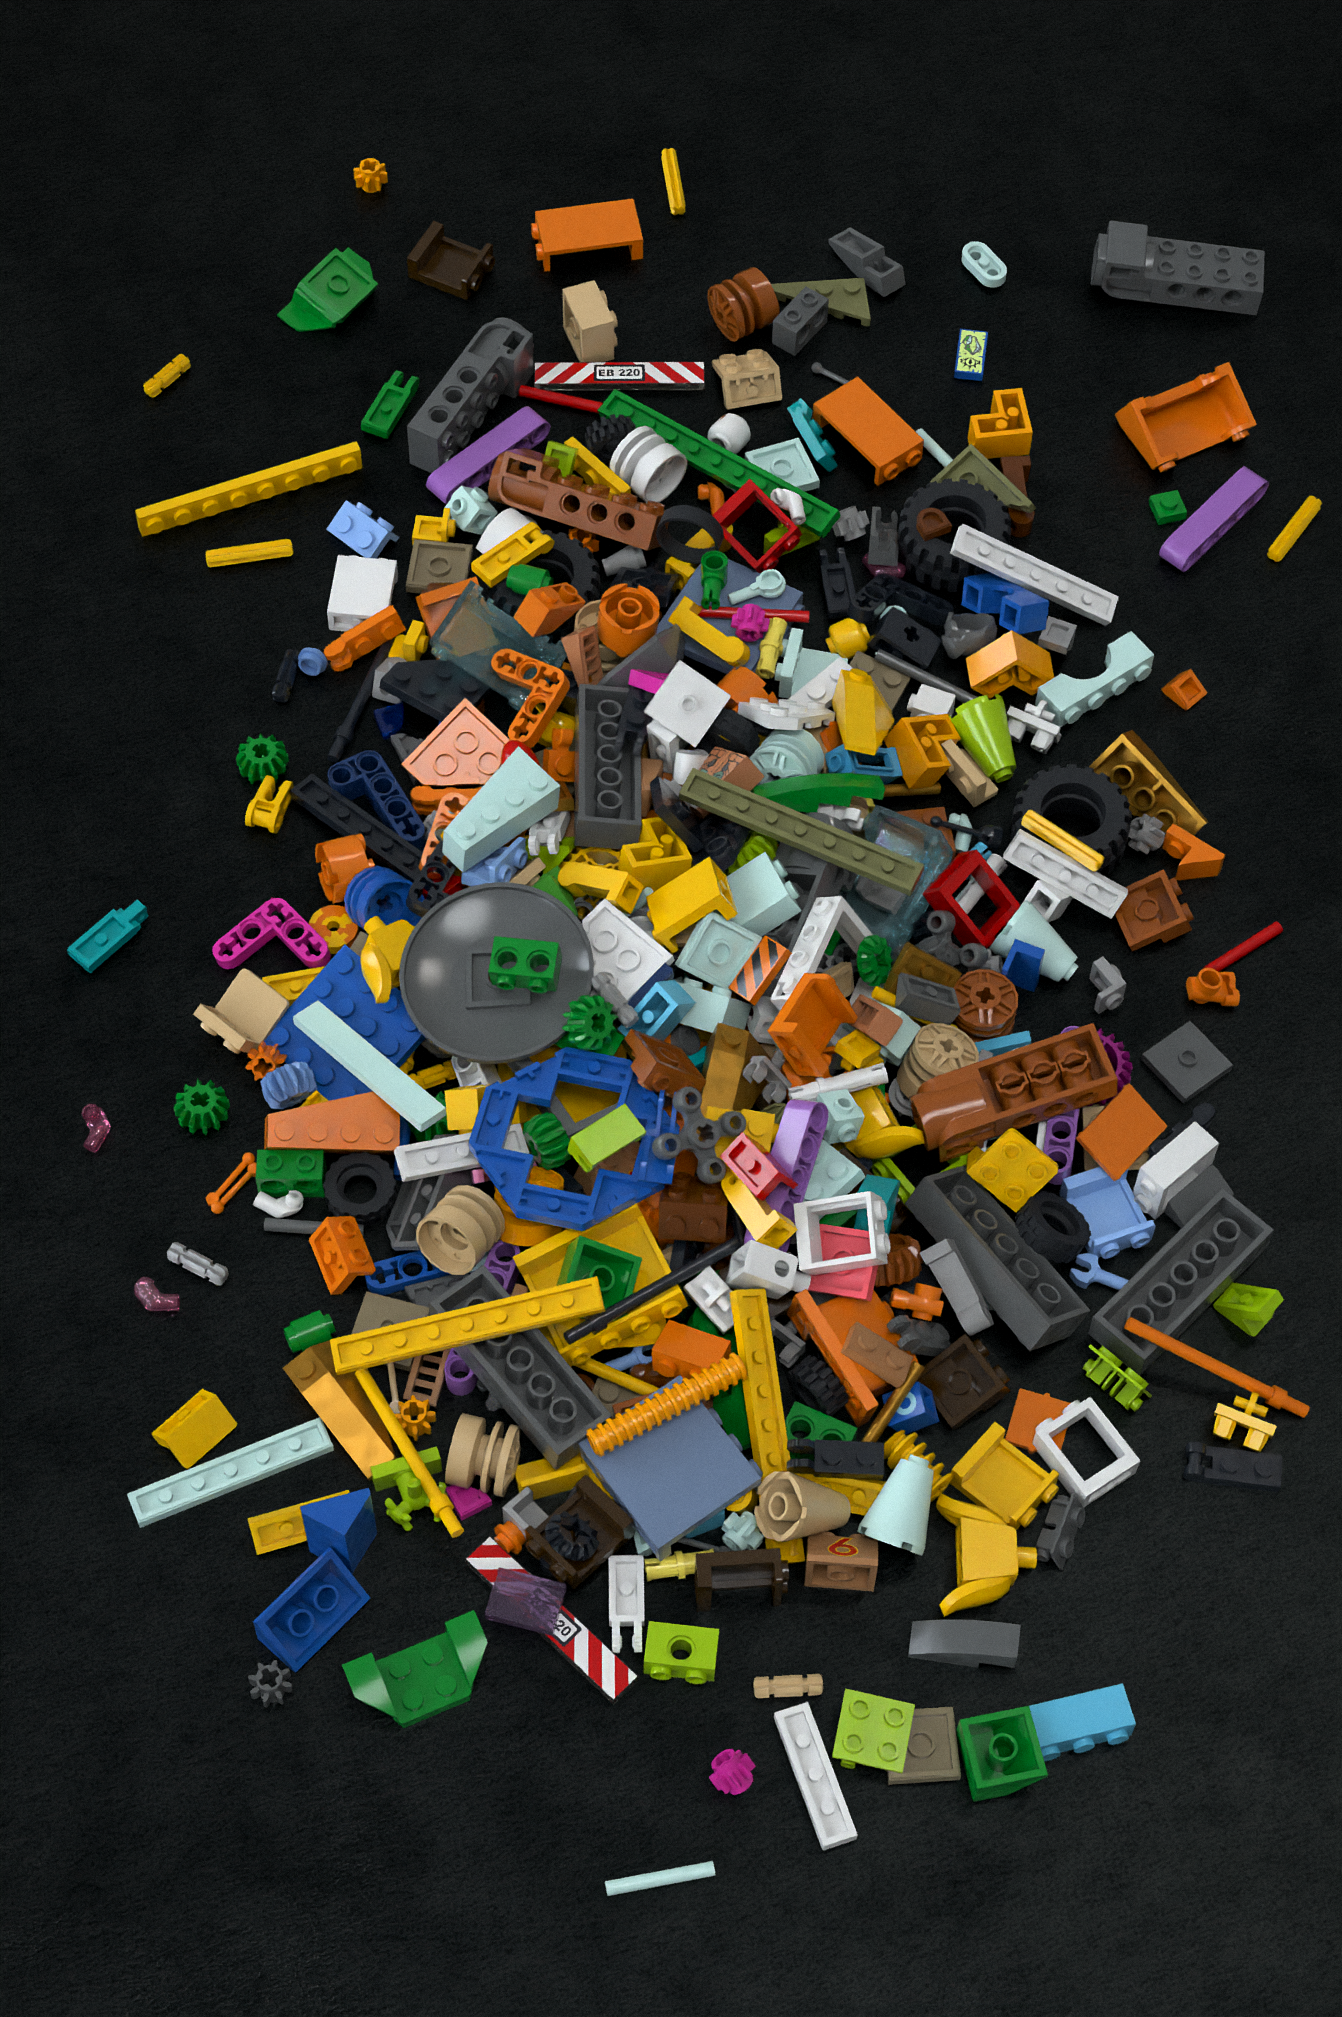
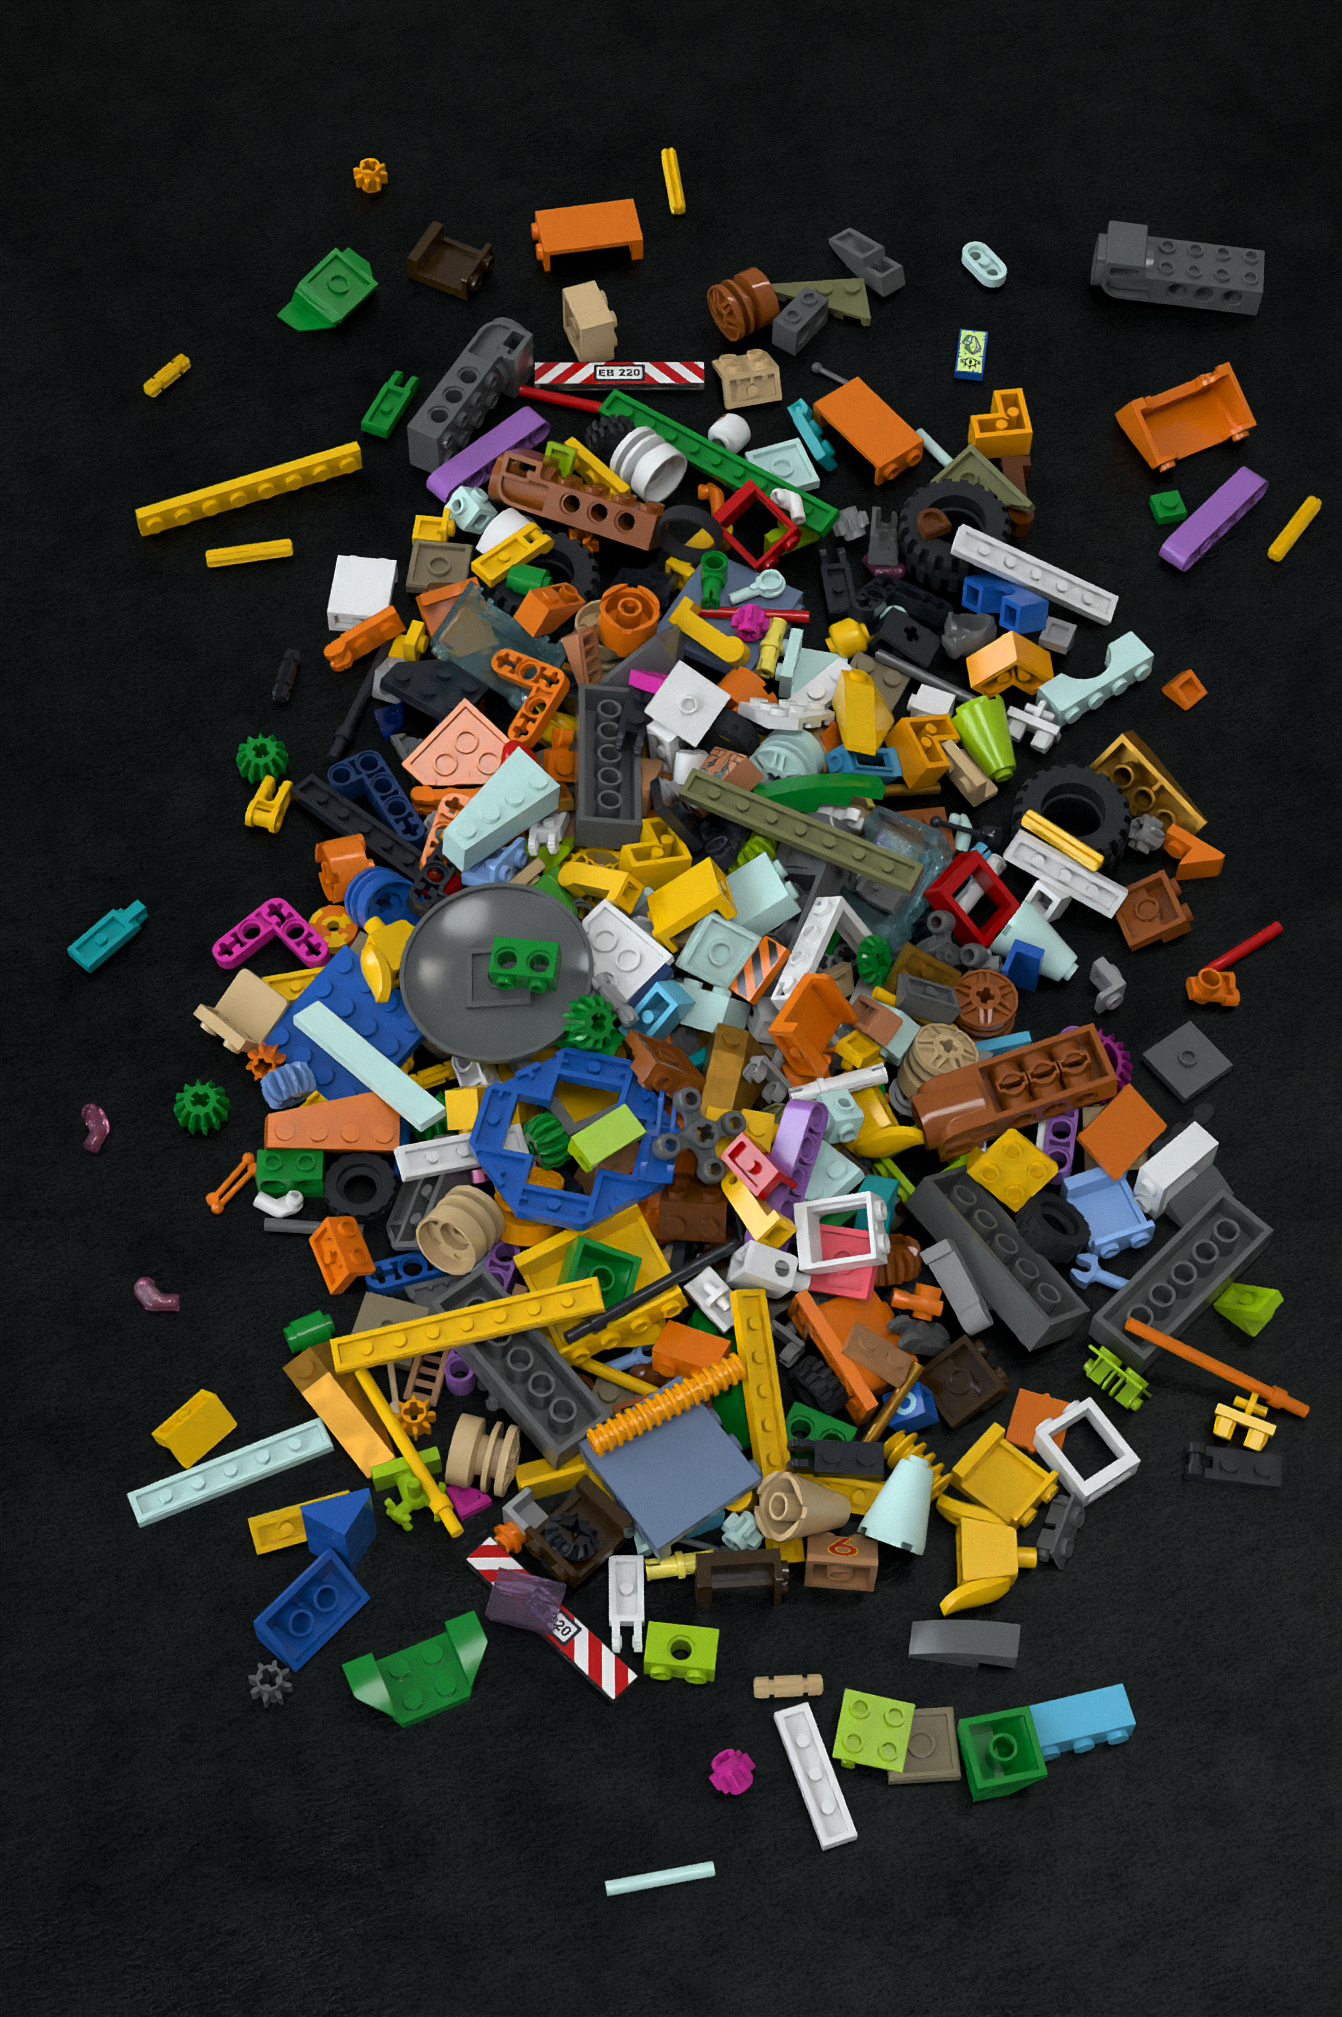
light grey axle [167,1242,229,1285] -> none
medium blue plate [298,647,328,676] -> none
light blue bracket [327,500,399,559] -> none
light grey cone [601,545,647,577] -> none

